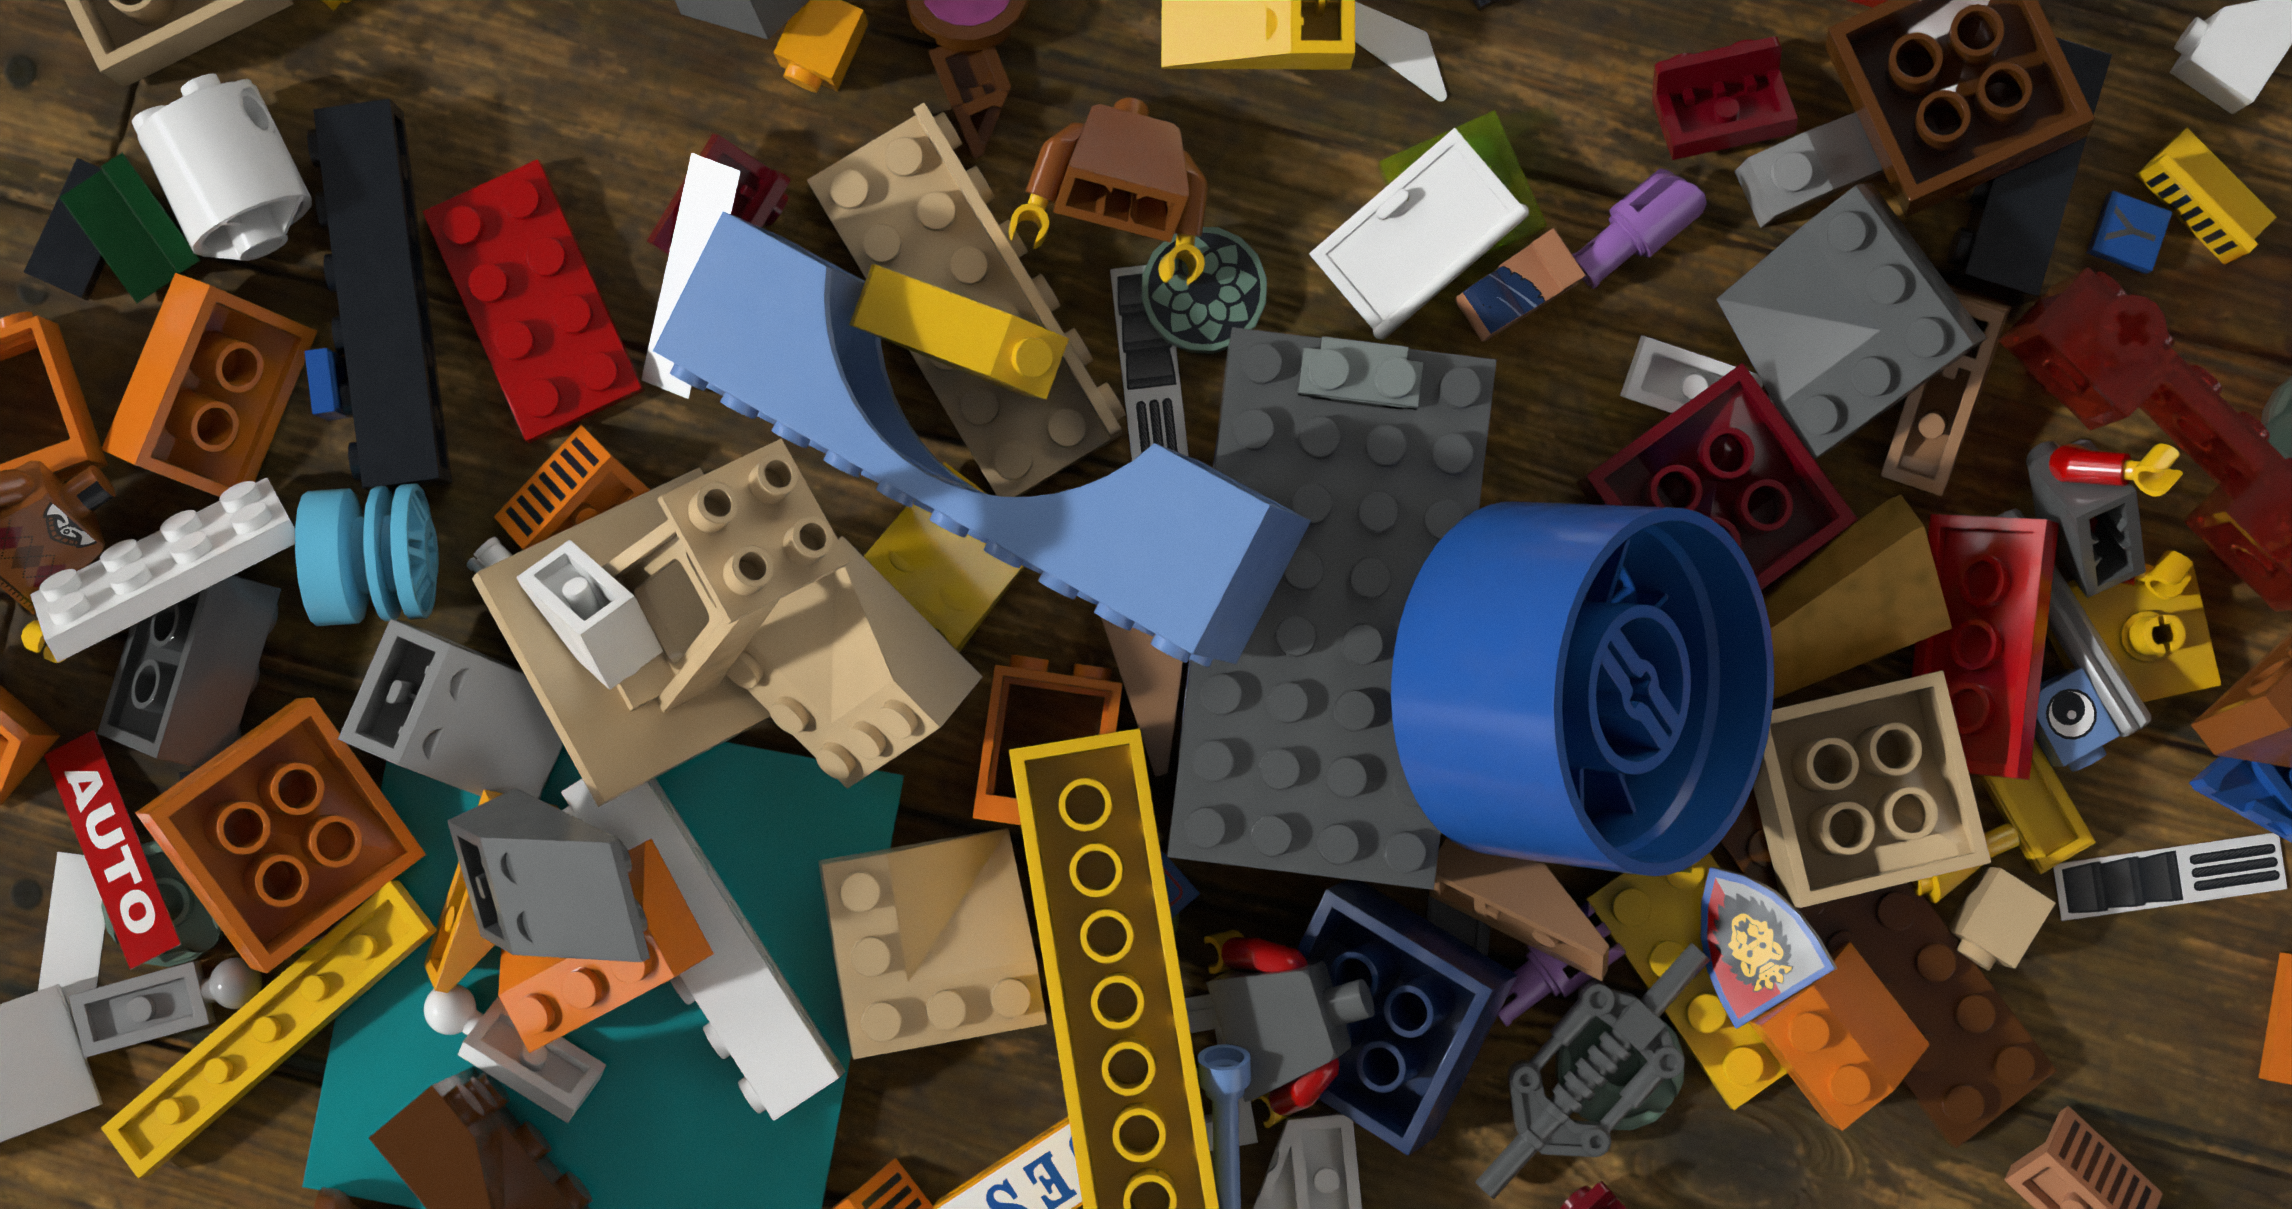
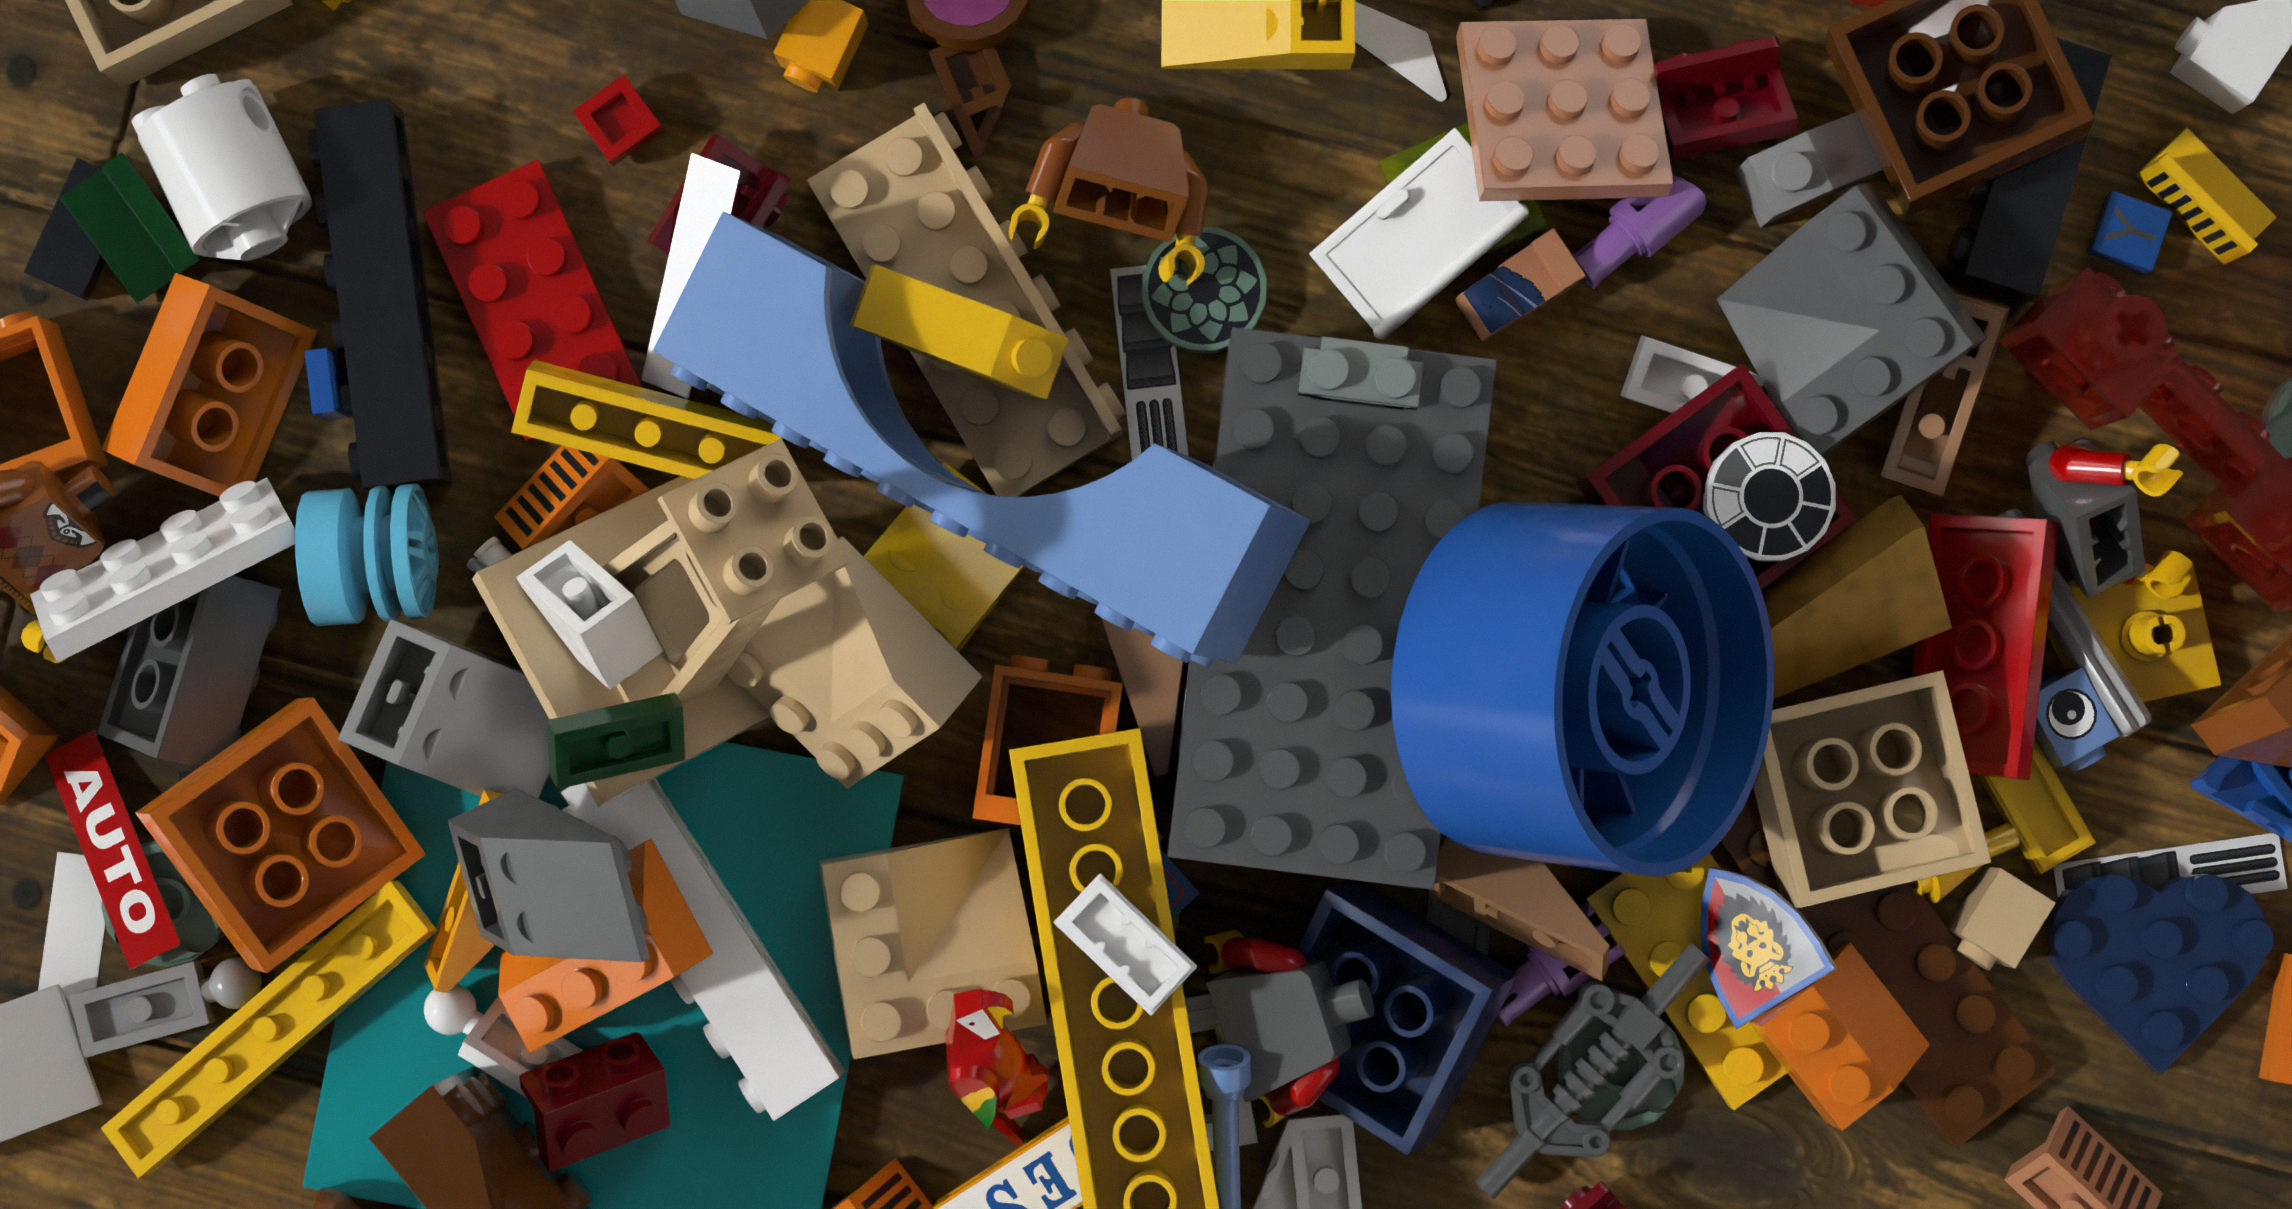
none -> yellow brick [511,360,782,479]
none -> dark red bracket [519,1032,670,1172]
none -> dark green plate [546,692,685,789]
none -> red plate [573,74,664,167]
none -> red animal [945,988,1050,1146]
none -> white plate [1053,873,1197,1015]
none -> nougat plate [1456,19,1674,201]
none -> tile [1703,432,1836,562]
none -> dark blue plate [2047,873,2274,1075]

